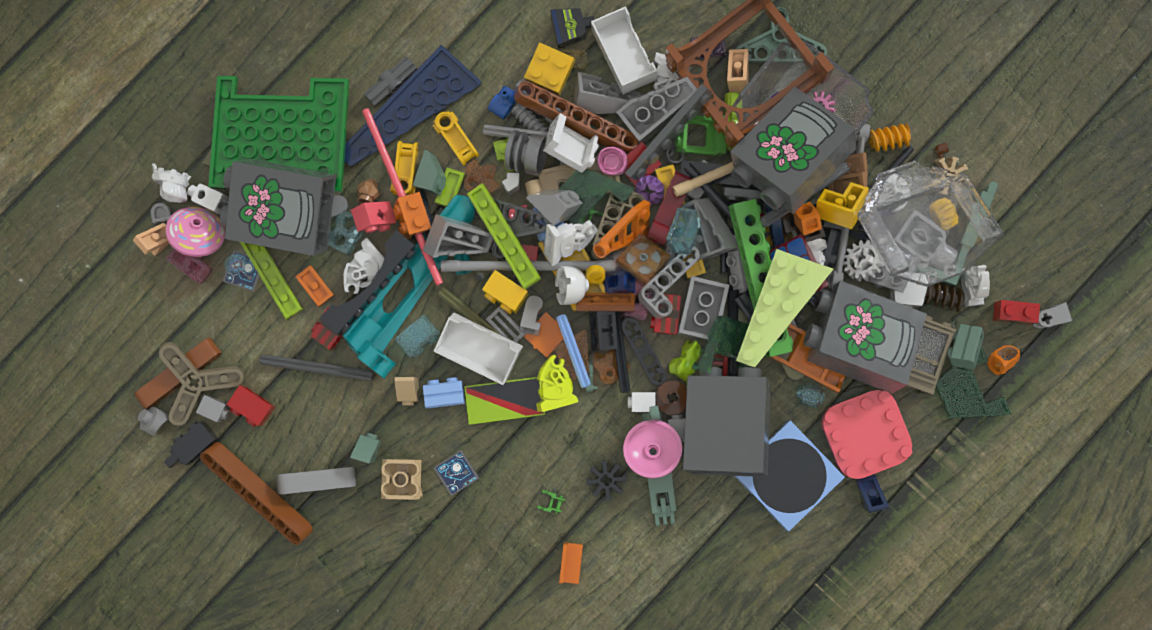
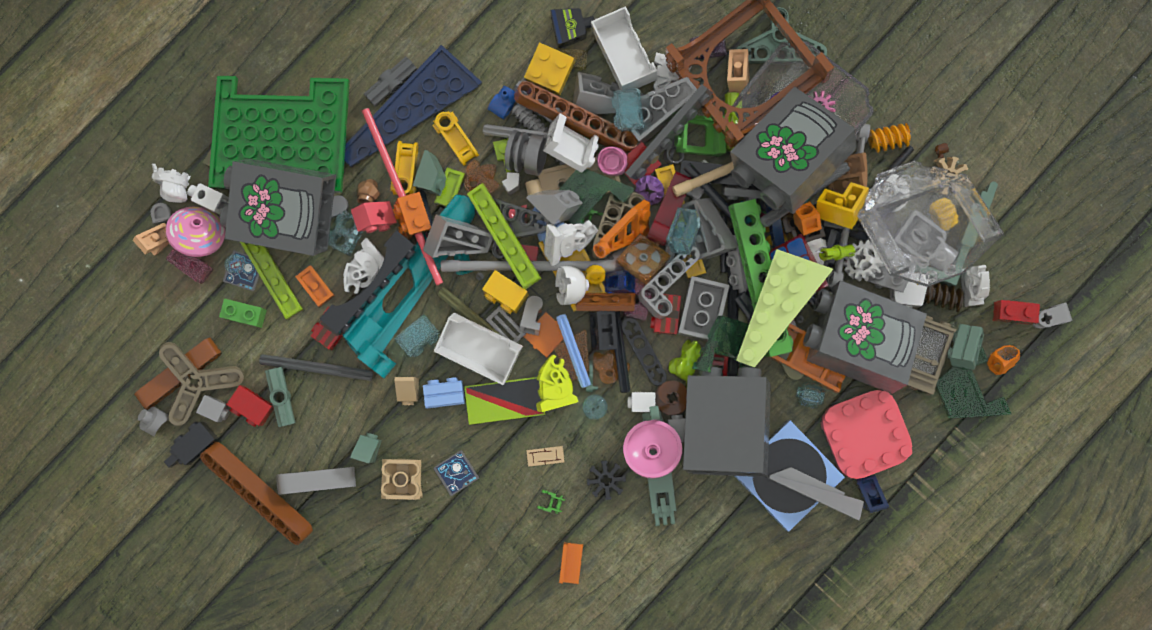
none -> bright green brick [219,299,267,328]
none -> sand green piece [265,367,296,427]
none -> tan sticker [526,446,564,467]
none -> clear light blue head [583,395,607,420]
none -> clear light blue brick [611,88,644,132]
none -> light grey wedge [767,467,864,520]
none -> lime pin [819,245,856,261]

